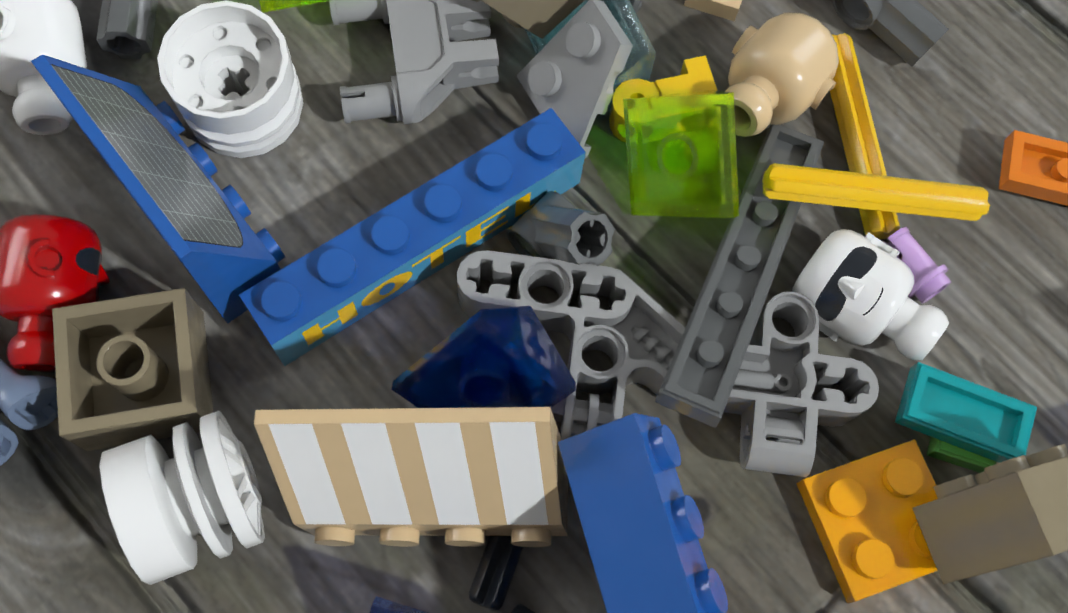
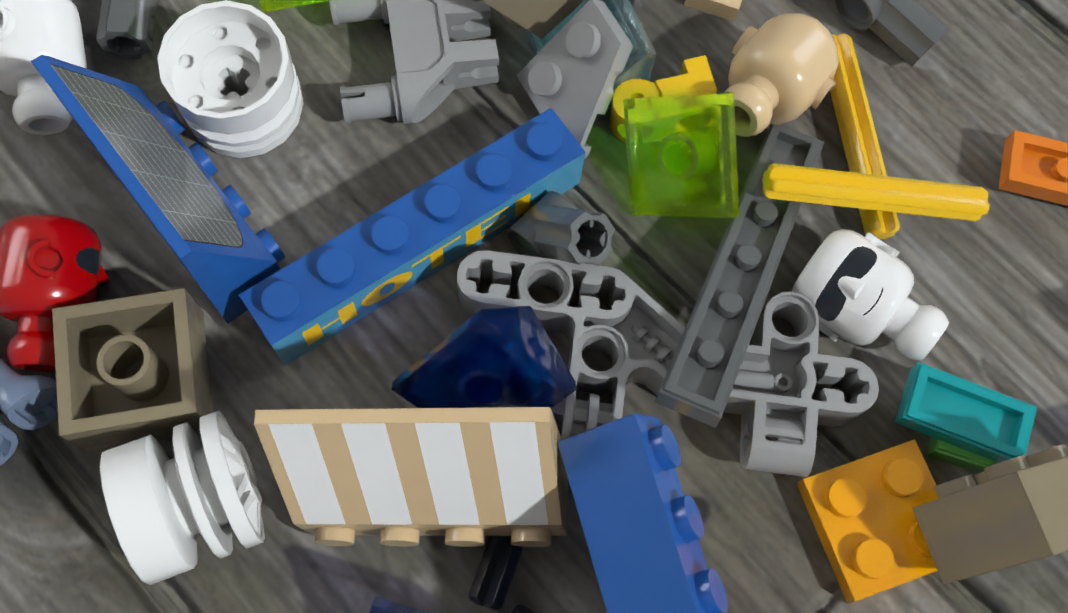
lavender pin [884,227,951,304] -> none

